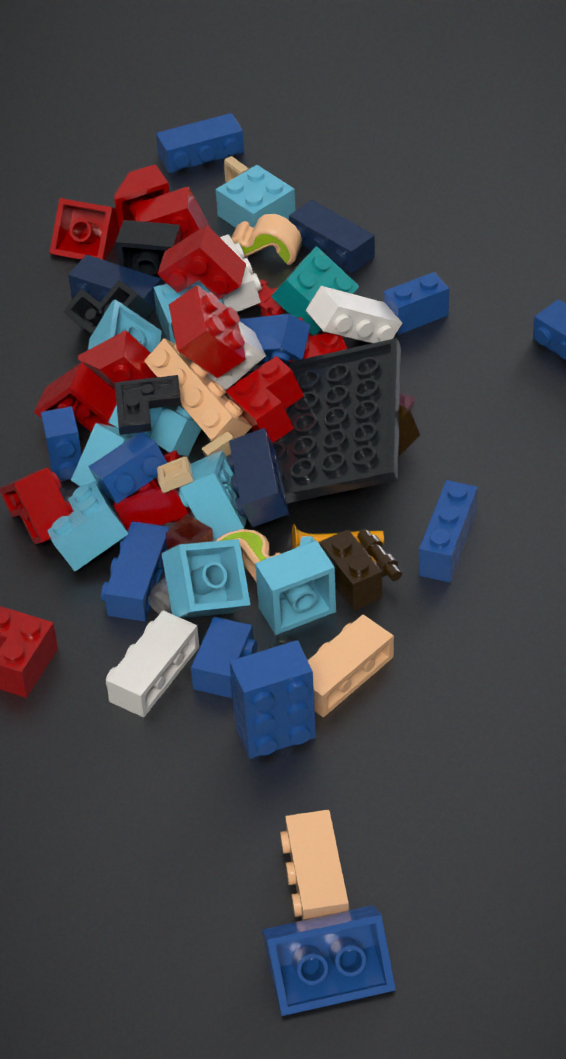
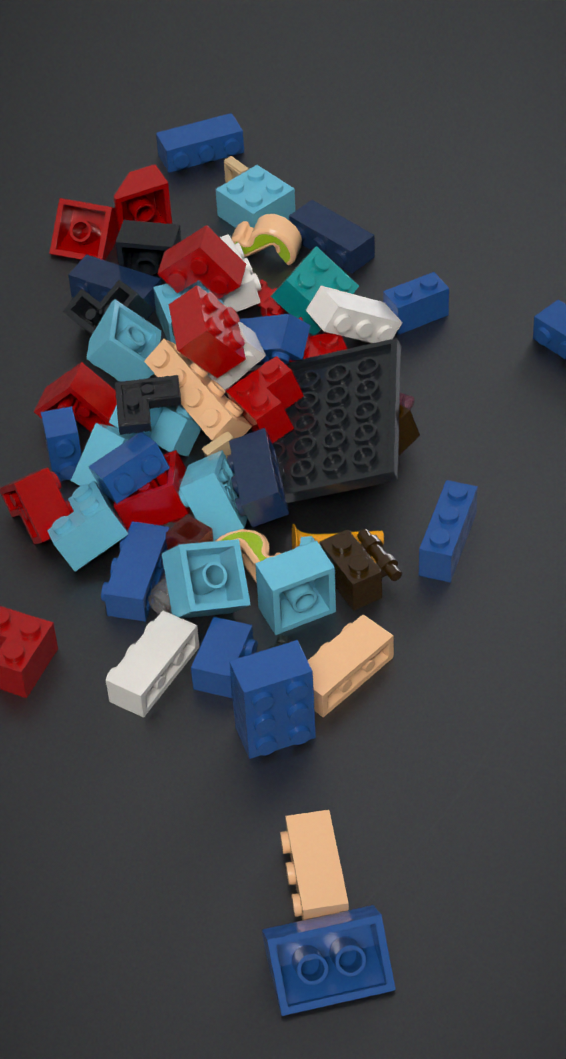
red slope [78,330,157,389] -> none
red brick [135,186,211,240] -> none
tan tile [157,456,194,493] -> none

